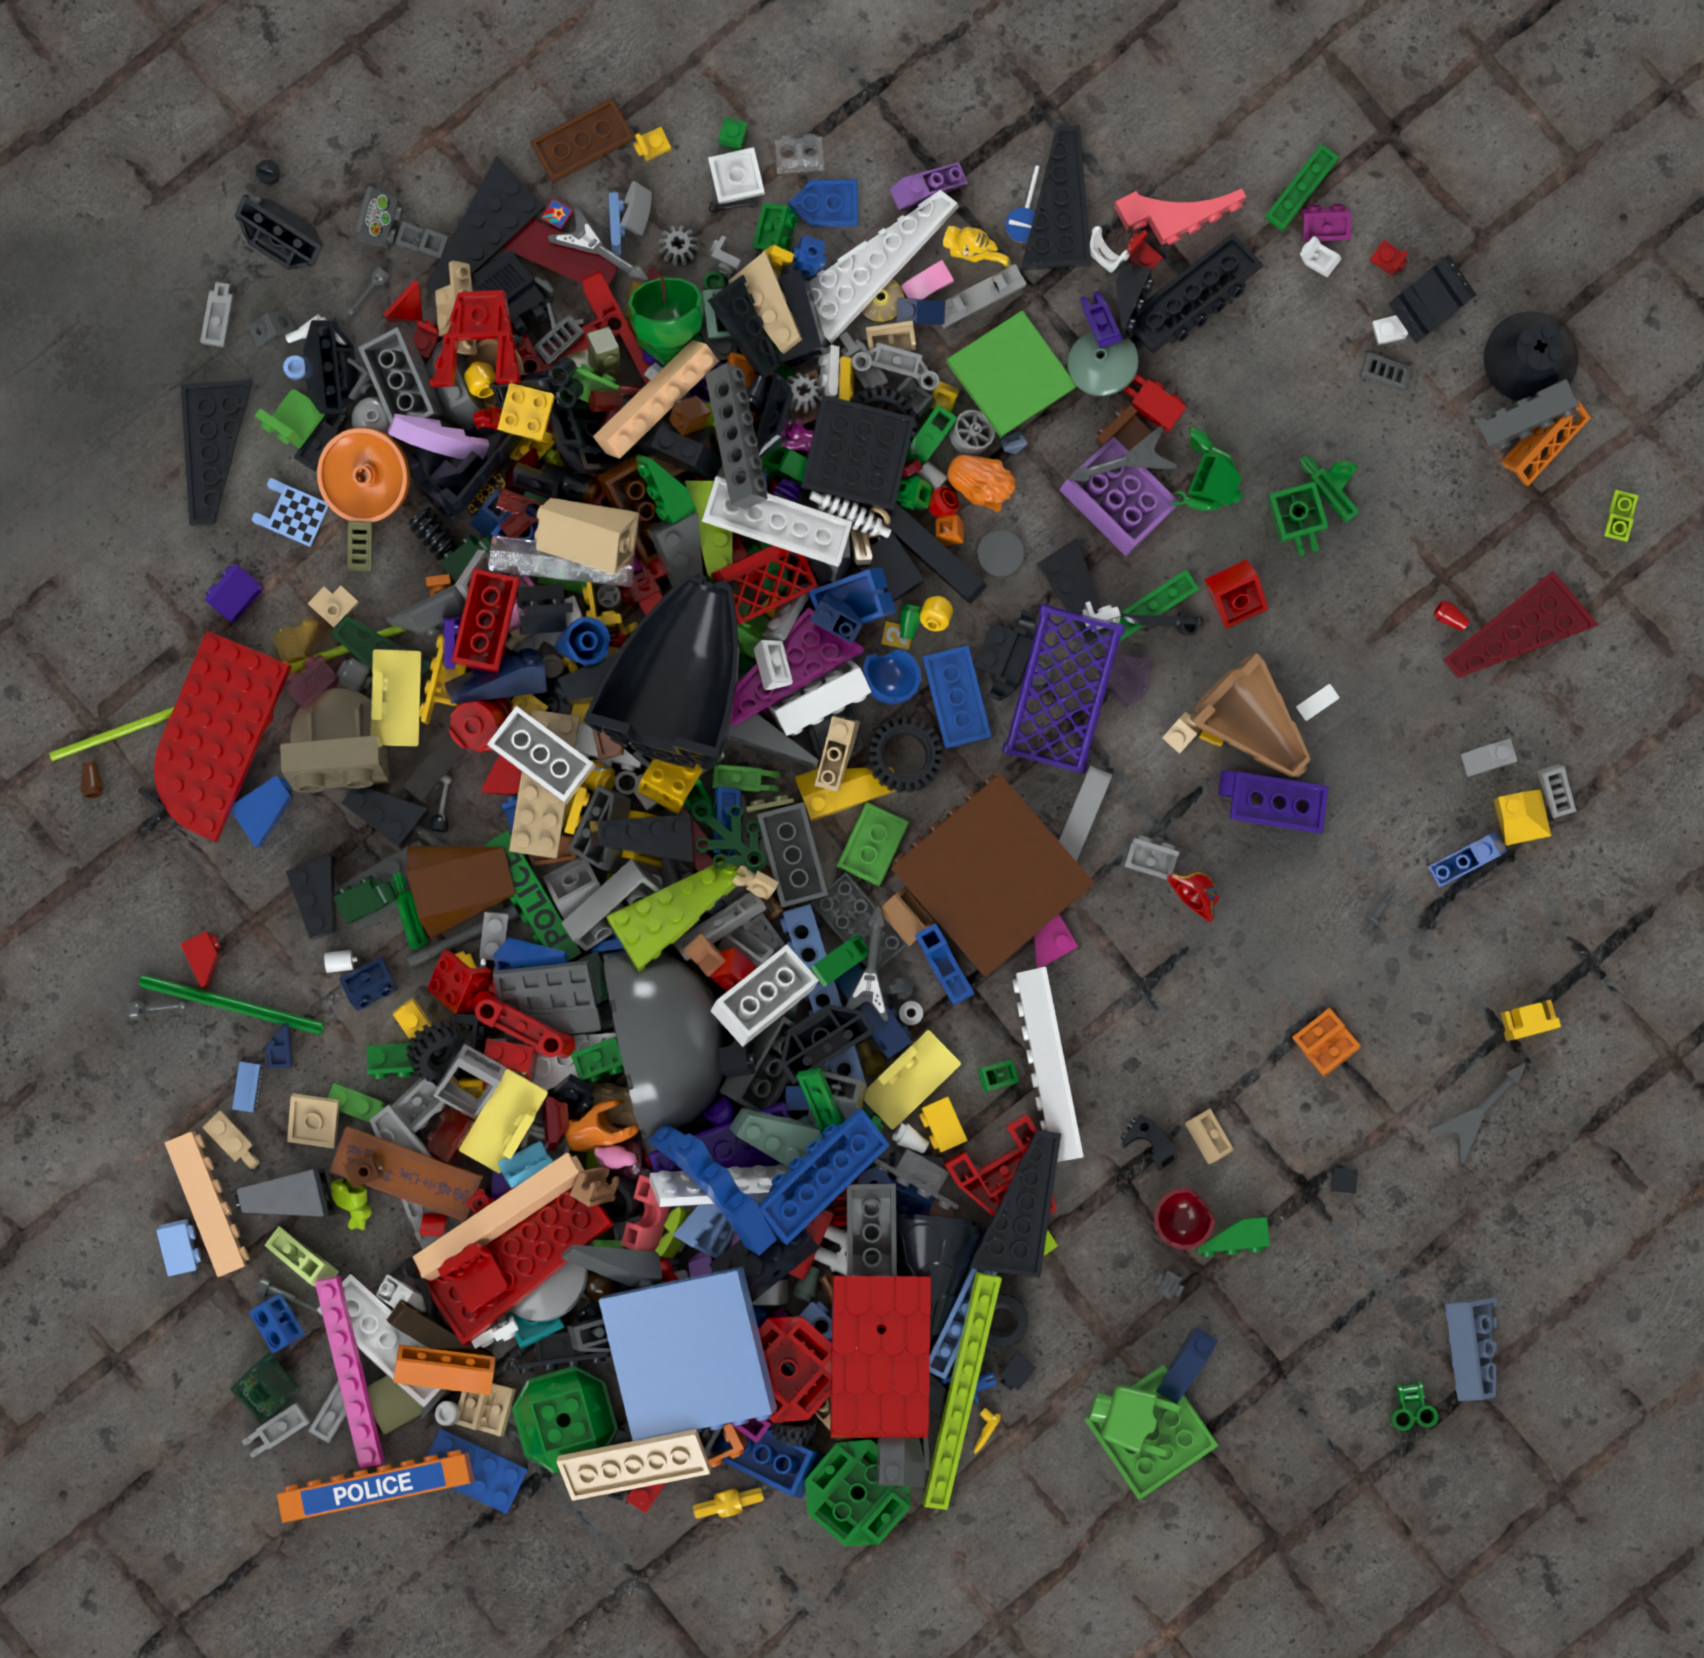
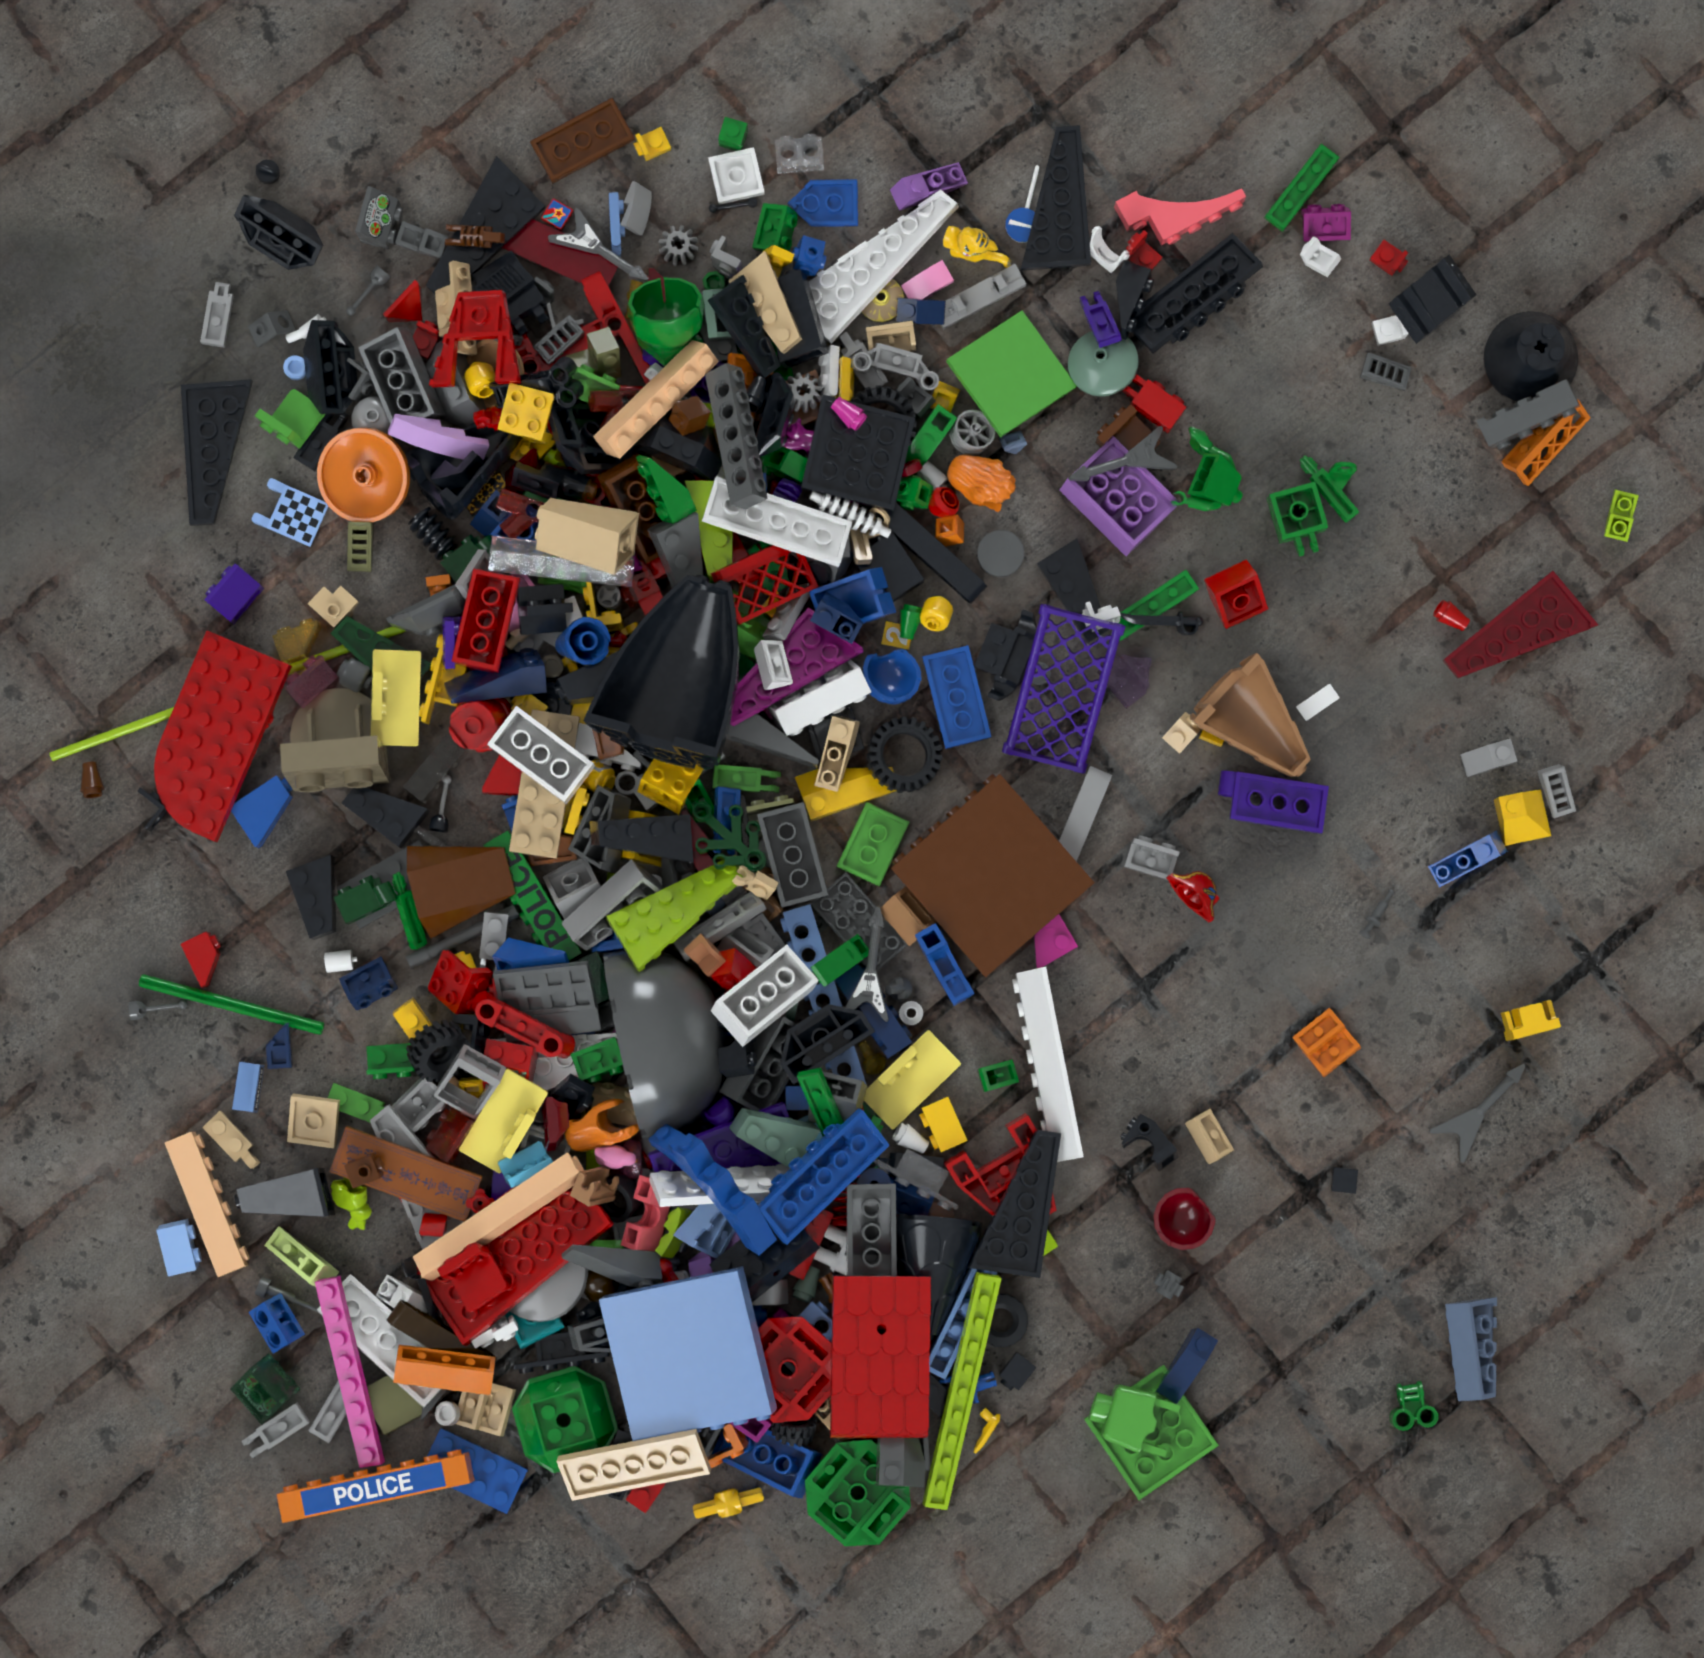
green slope [1195,1217,1270,1257] -> none
none -> reddish brown hinge [445,224,505,248]
none -> dark pink cone [831,397,867,431]

